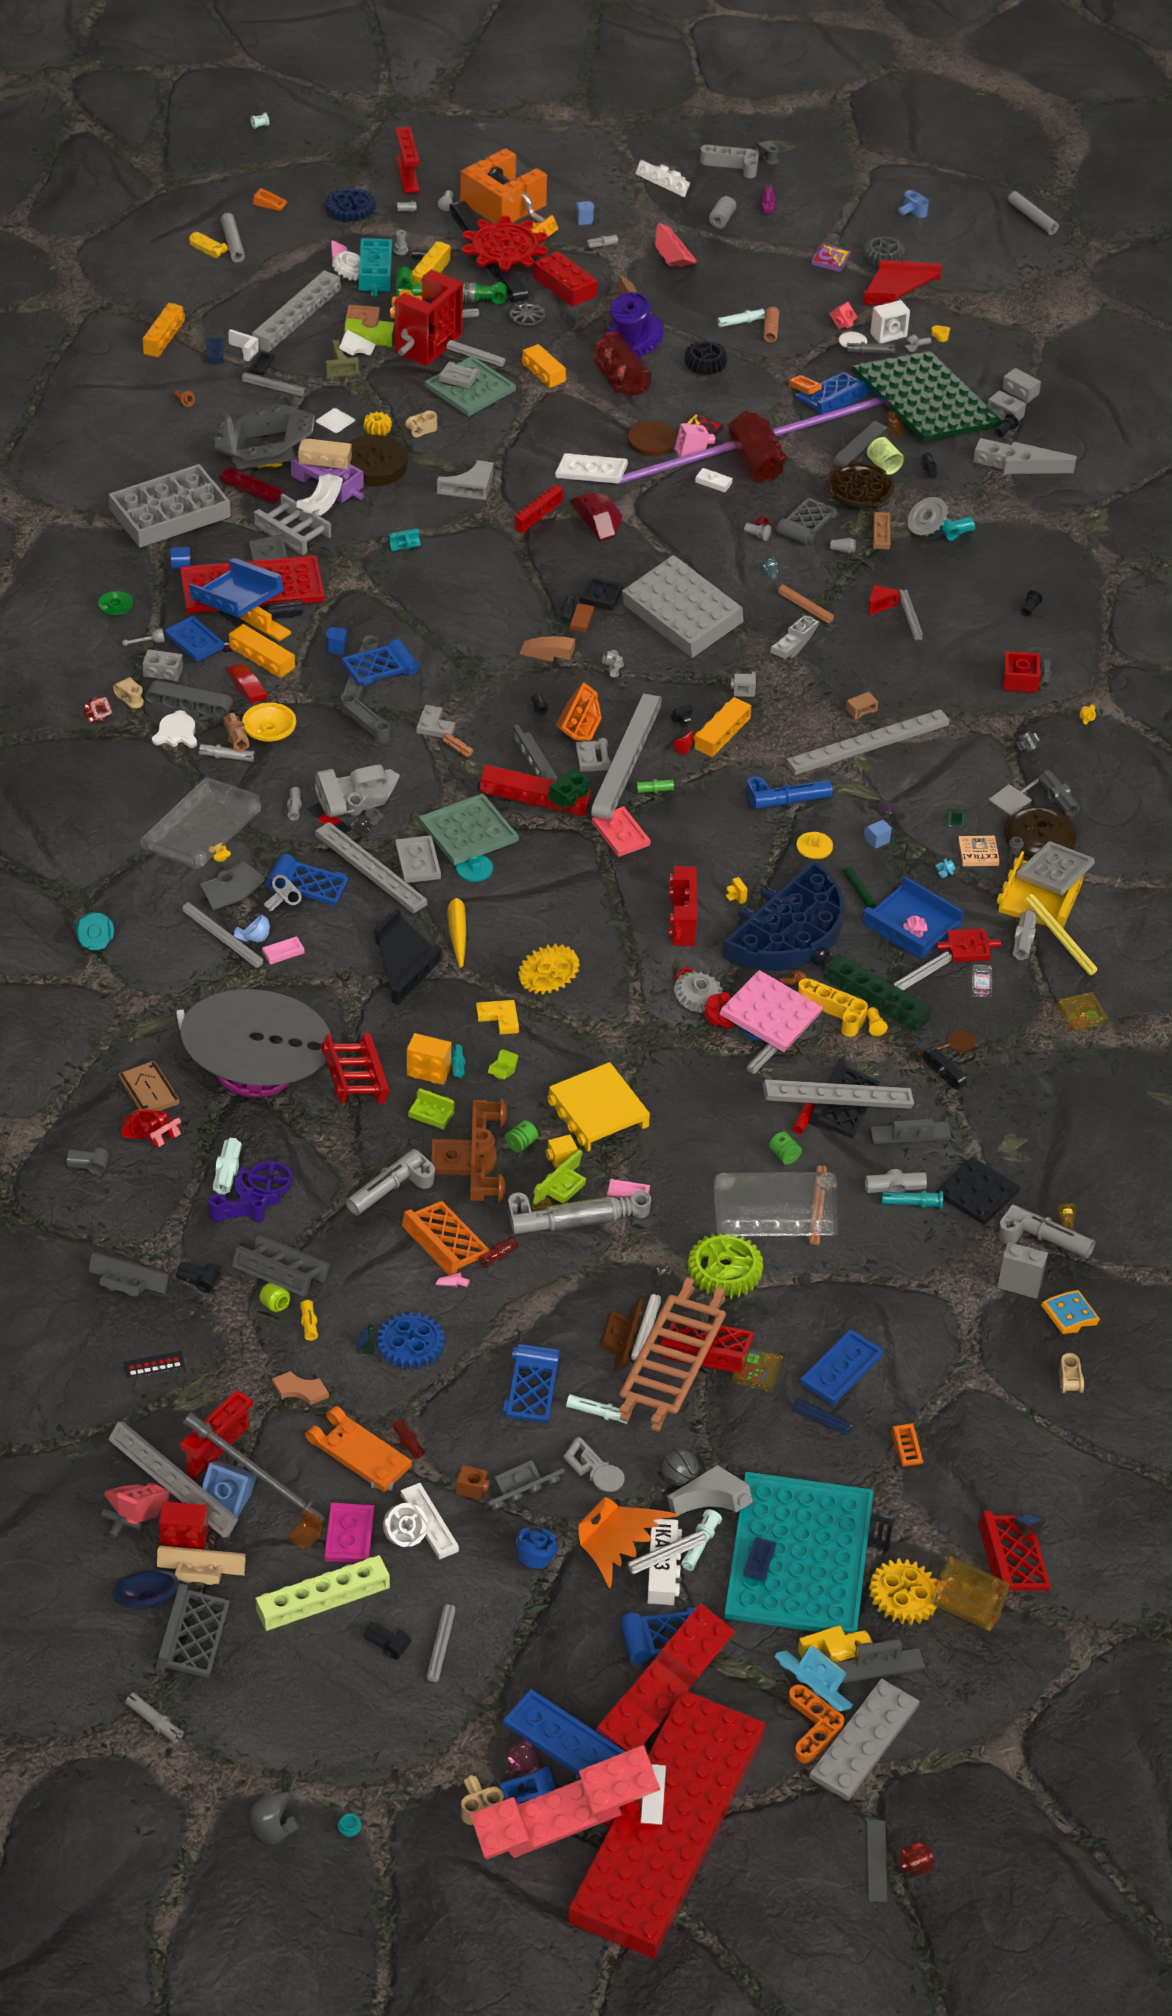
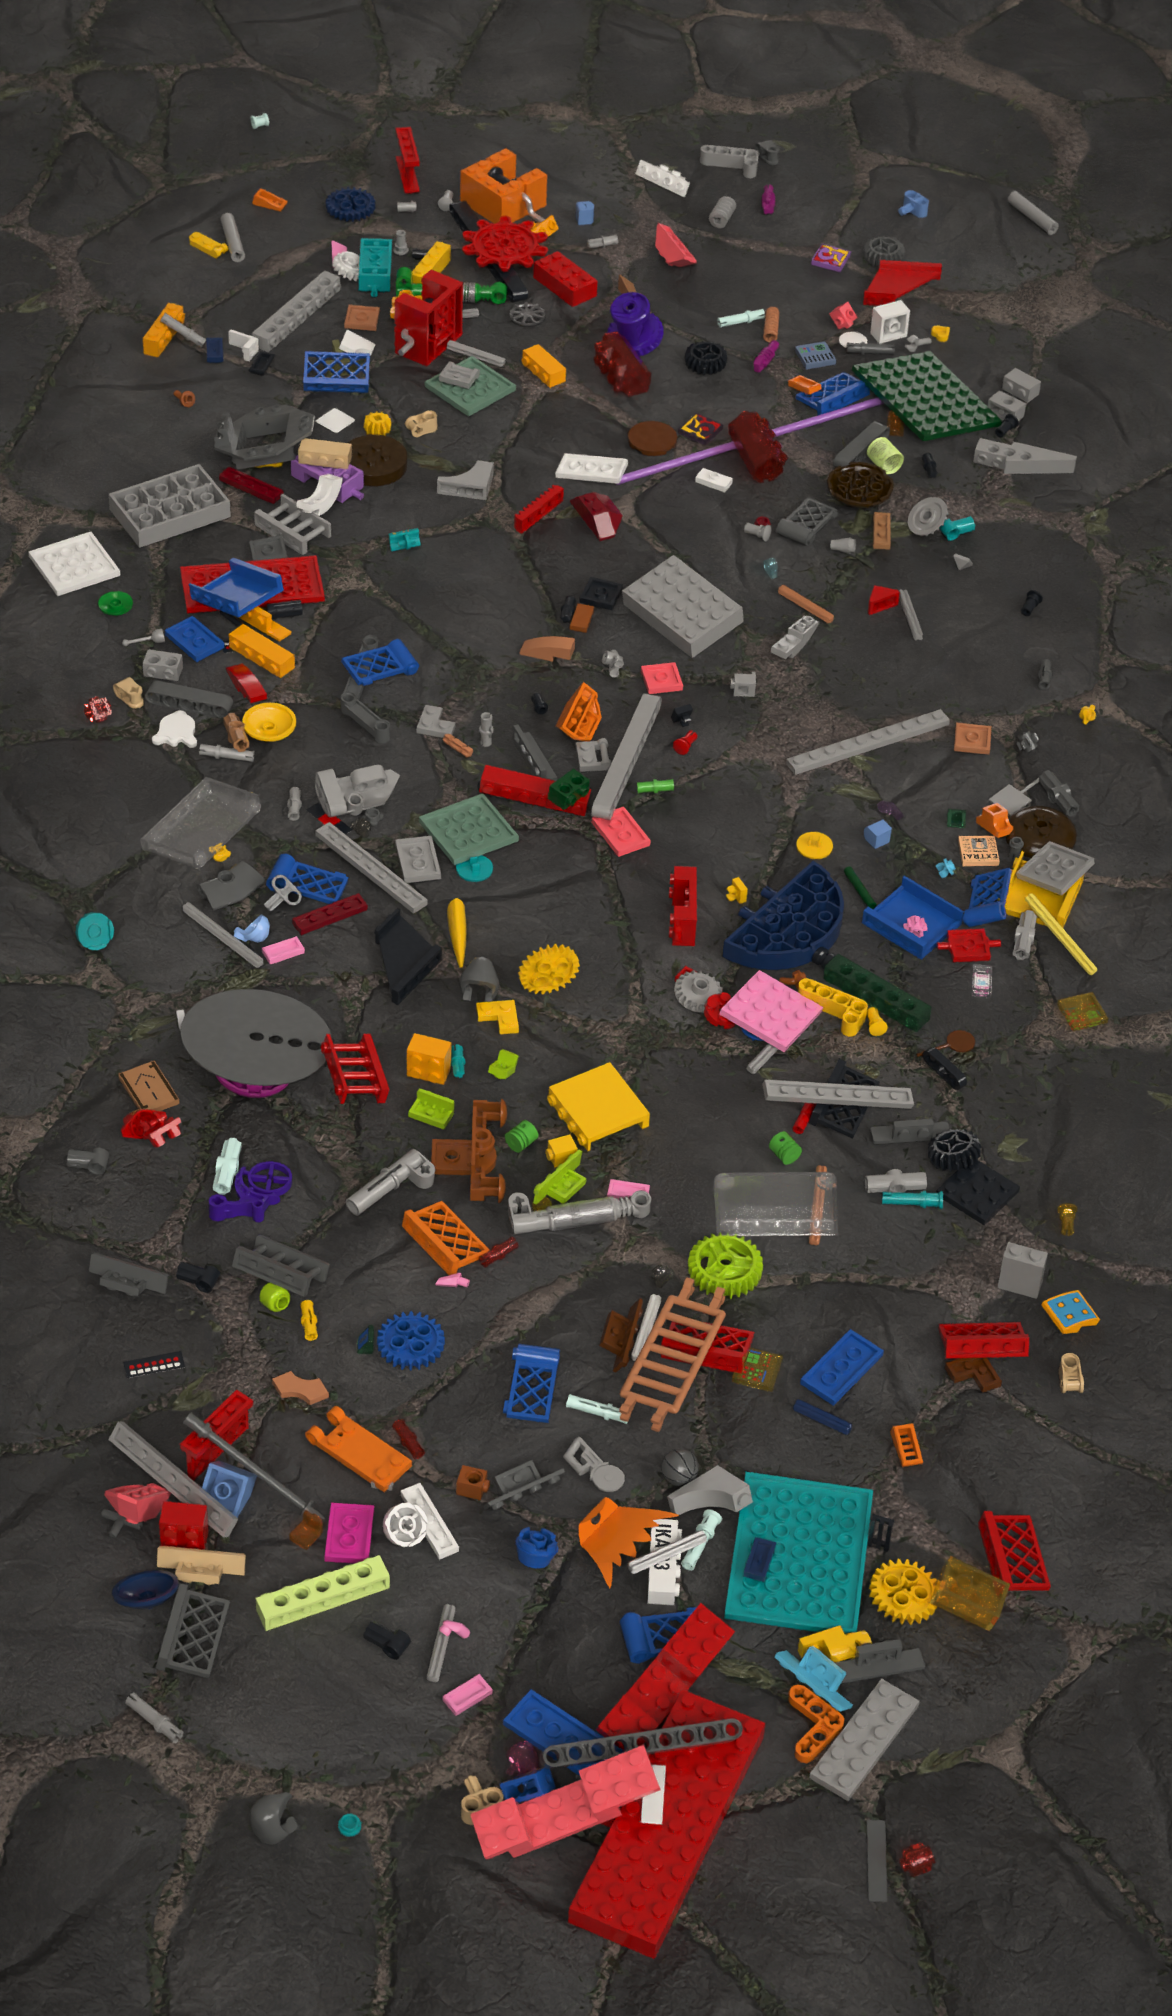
blue piece [171,547,190,570] -> none
light grey axle [242,372,305,397] -> none
blue piece [326,627,347,655] -> none
lime arch [344,318,394,347] -> none
bright pink torso [674,423,715,457] -> none
light orange brick [694,697,752,757] -> none
blue piece [746,776,833,810] -> none
medium nougat piece [846,692,878,720] -> none
light grey axle [893,951,952,993] -> none
light grey piece [999,1204,1095,1259] -> none
red brick [1003,651,1041,692] -> none
clear smoke slope [1012,1512,1045,1537] -> none
none -> white plate [29,532,120,596]
none -> light grey pin [160,313,206,347]
none -> dark red plate [292,893,368,935]
none -> blue fence [303,351,370,393]
none -> bright pink arm [439,1620,470,1639]
none -> bright pink tile [443,1674,493,1716]
none -> dark grey piece [459,957,499,1002]
none -> light grey pin [479,712,494,747]
none -> dark grey beam [540,1719,743,1769]
none -> coral plate [641,662,683,694]
none -> magenta hinge [754,340,779,373]
none -> sand blue tile [795,341,836,369]
none -> black gear [928,1128,981,1172]
none -> red fence [938,1322,1029,1358]
none -> reddish brown plate [945,1358,1002,1393]
none -> light grey slope [954,554,973,570]
none -> nougat plate [954,723,992,755]
none -> blue piece [962,868,1012,927]
none -> orange brick [976,803,1013,838]

